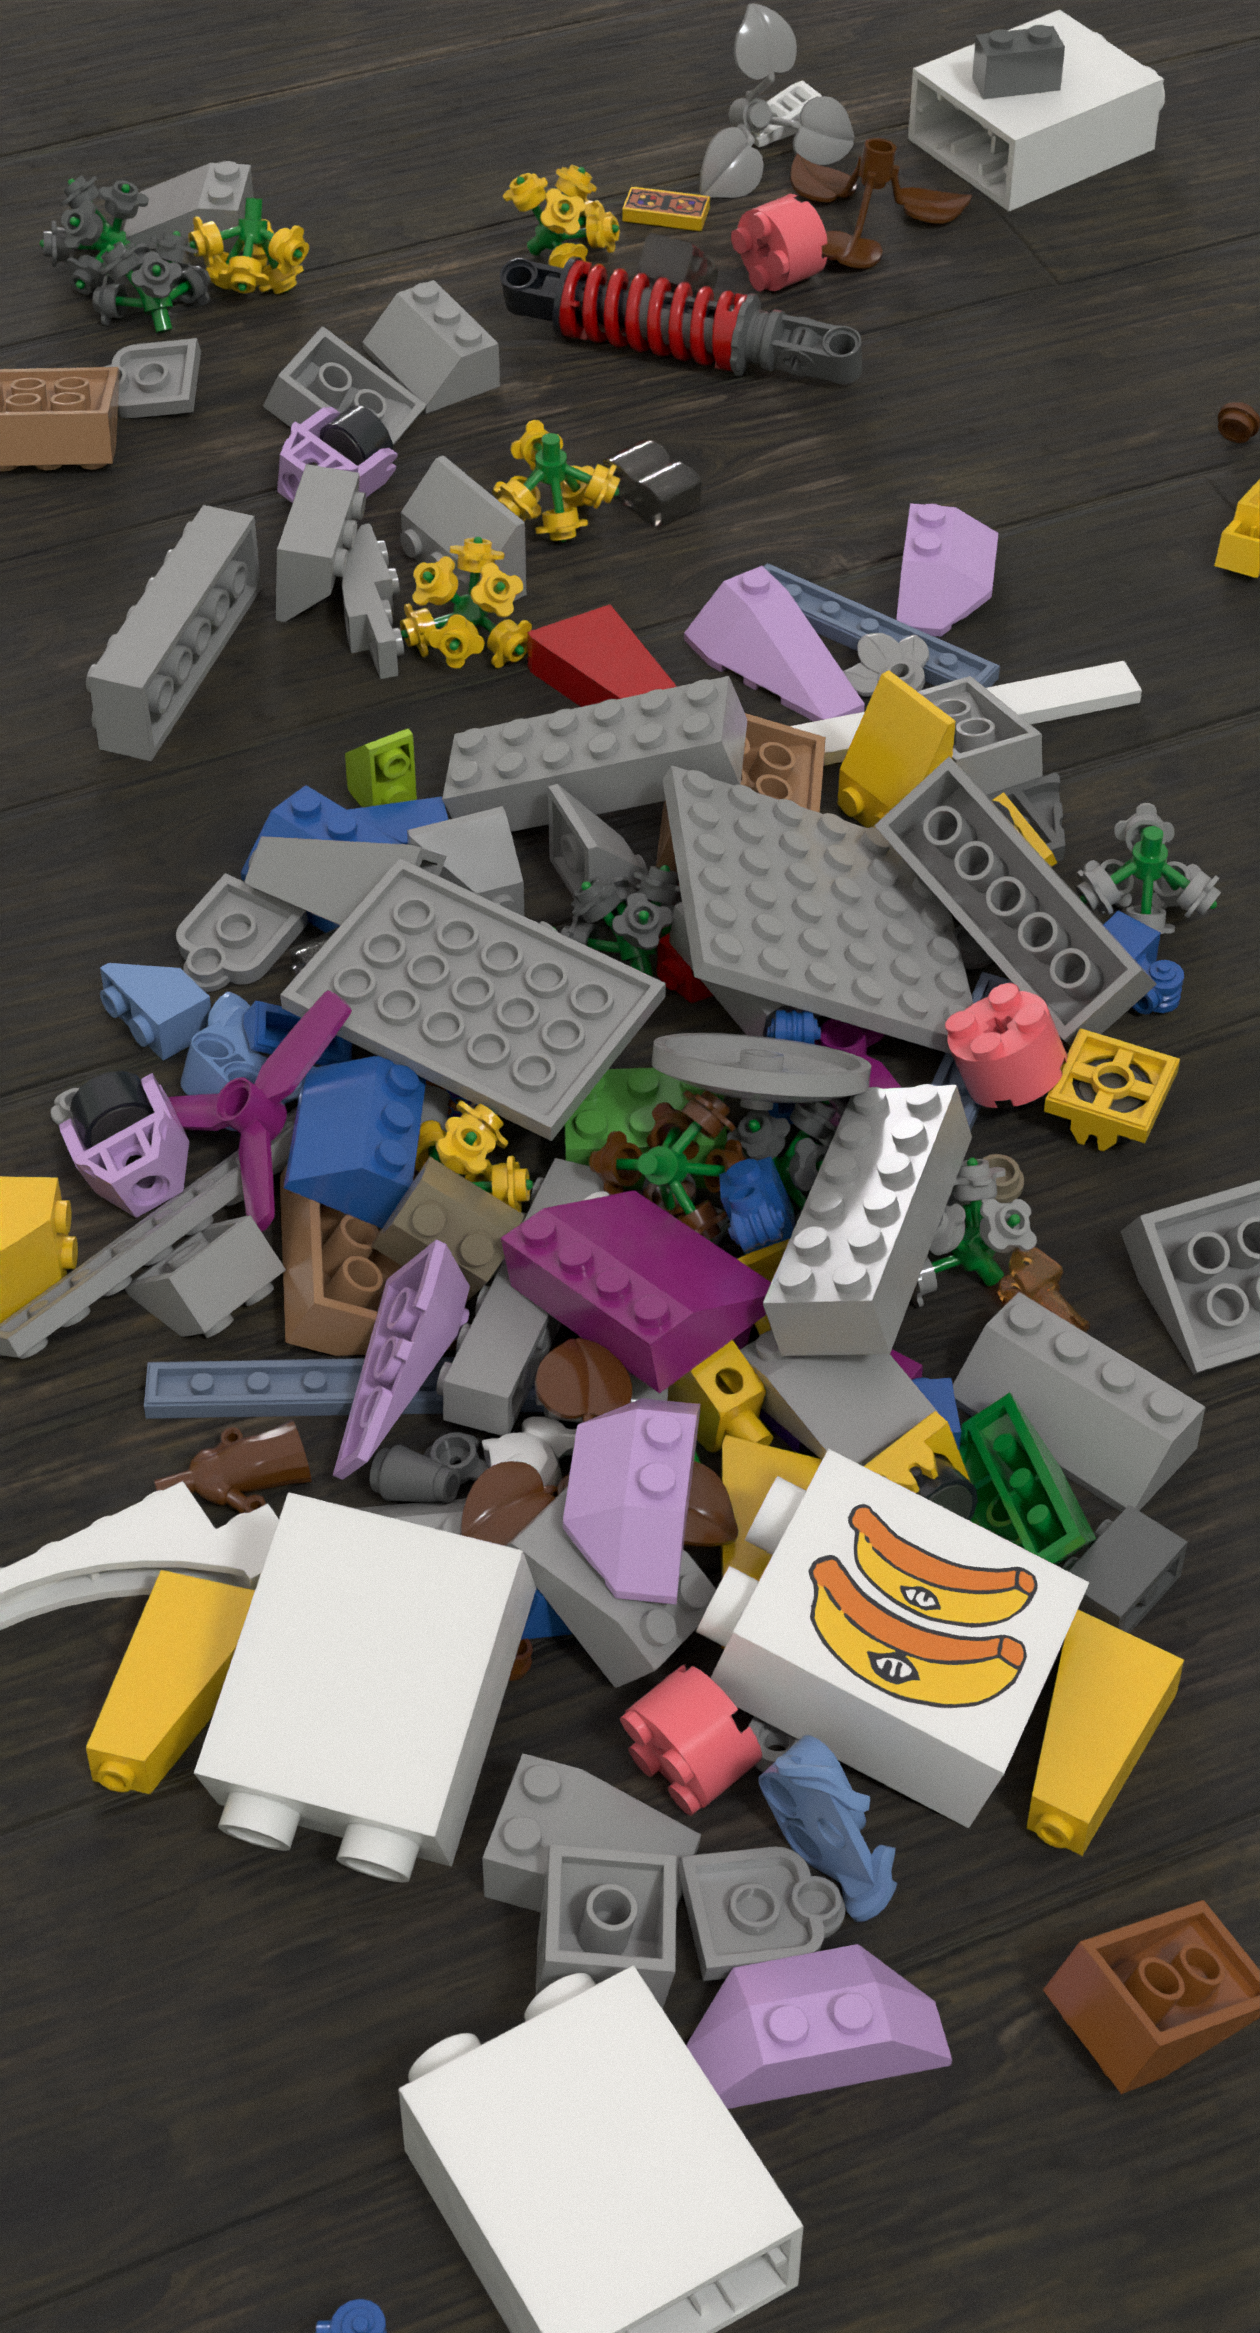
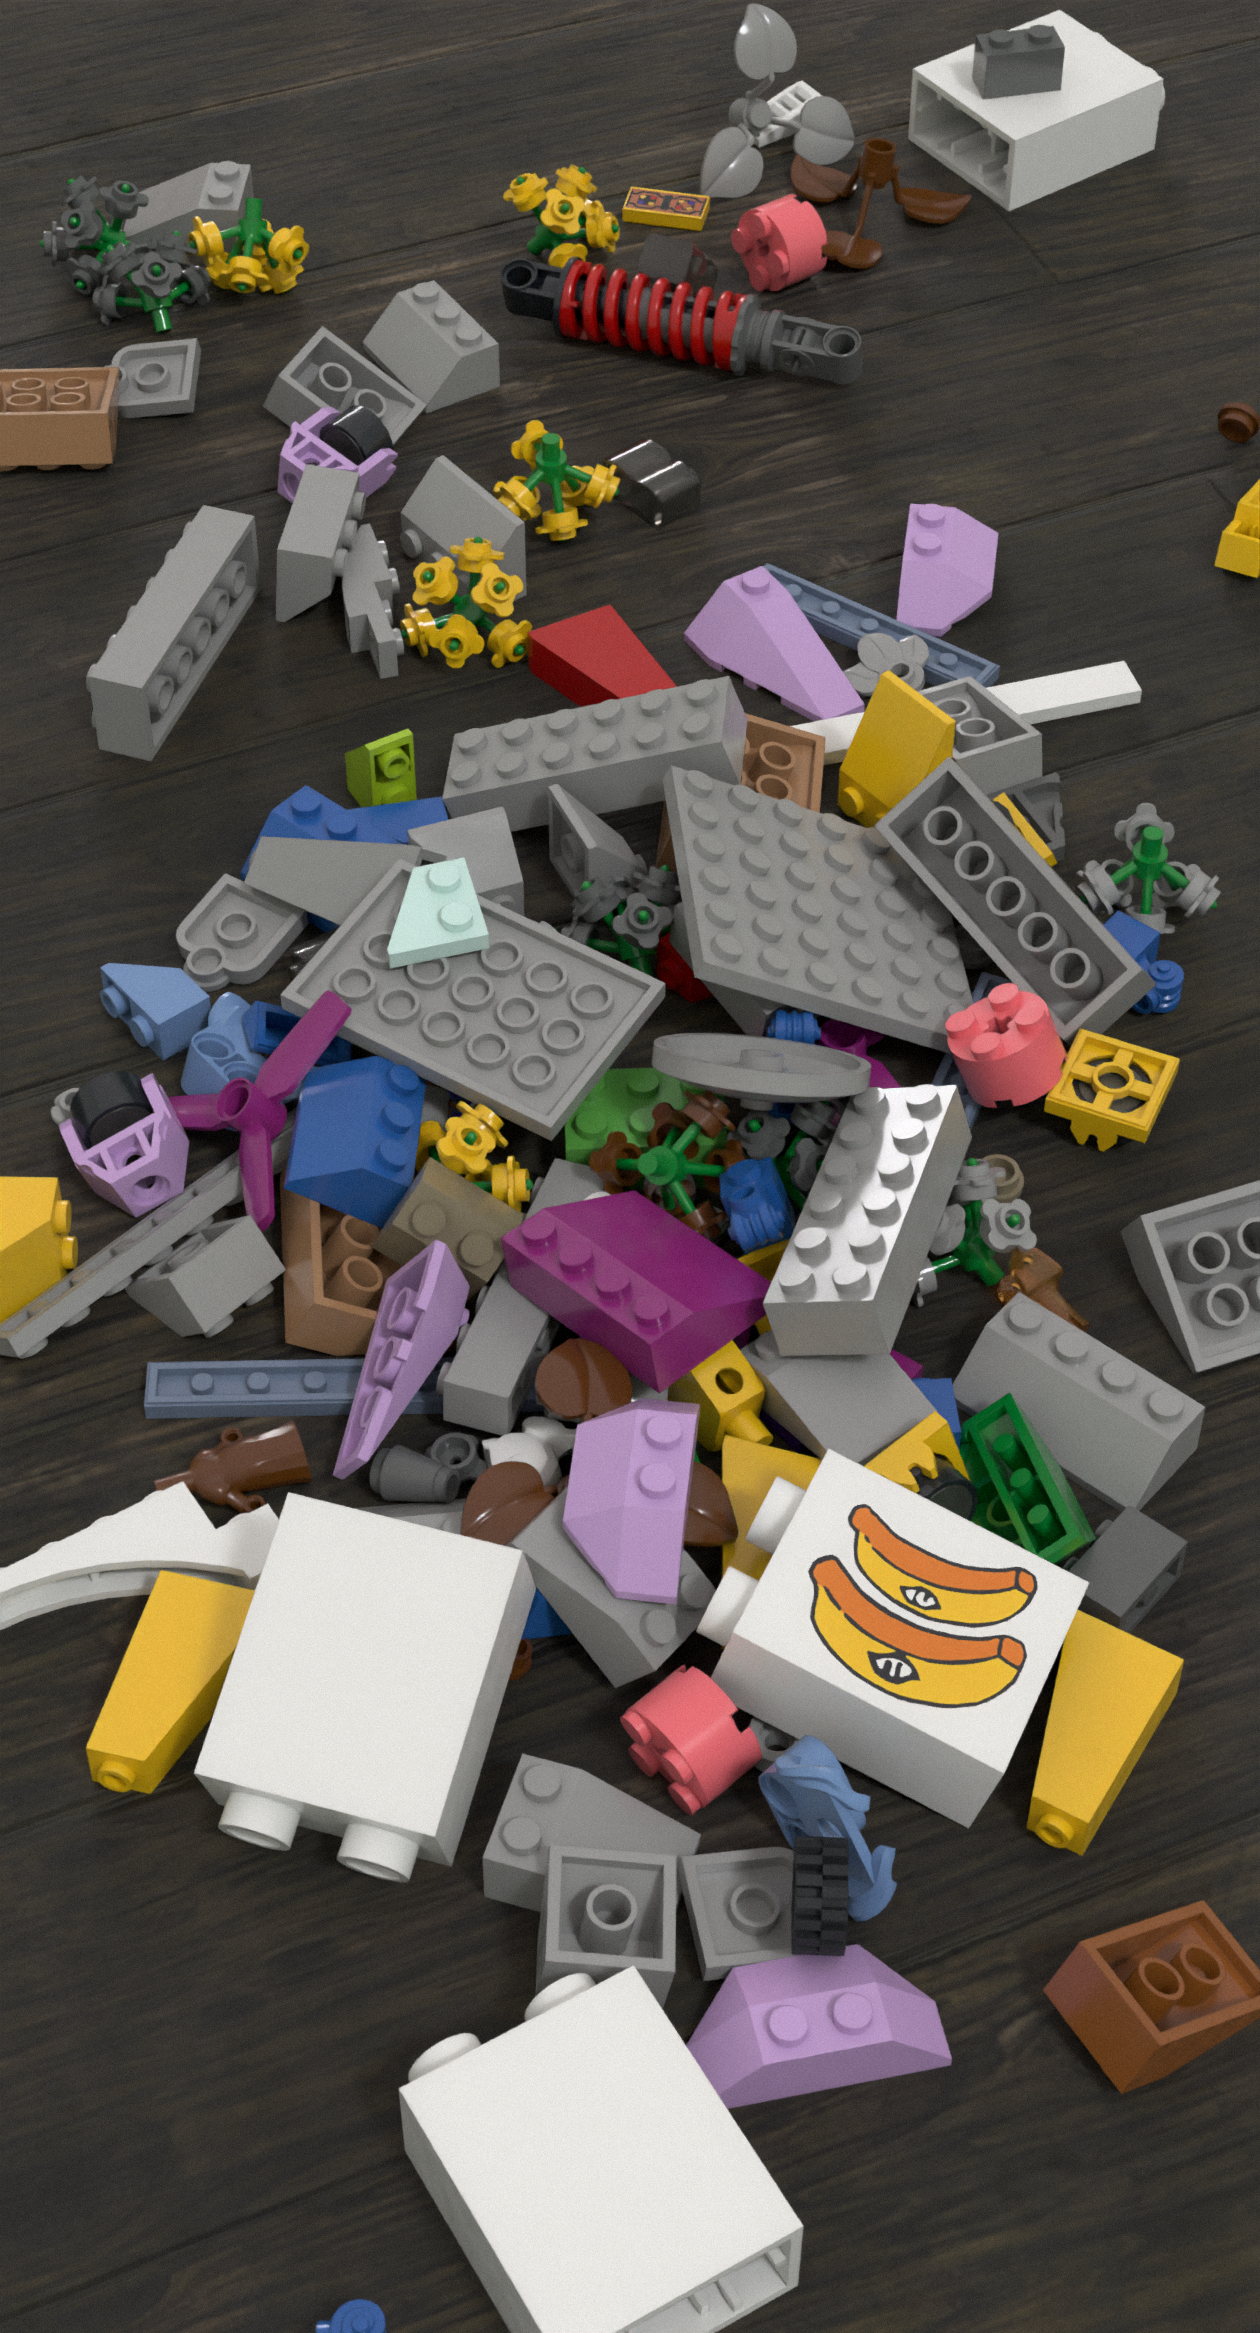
none -> light aqua wing [387,857,490,969]
none -> black tyre [791,1836,849,1956]

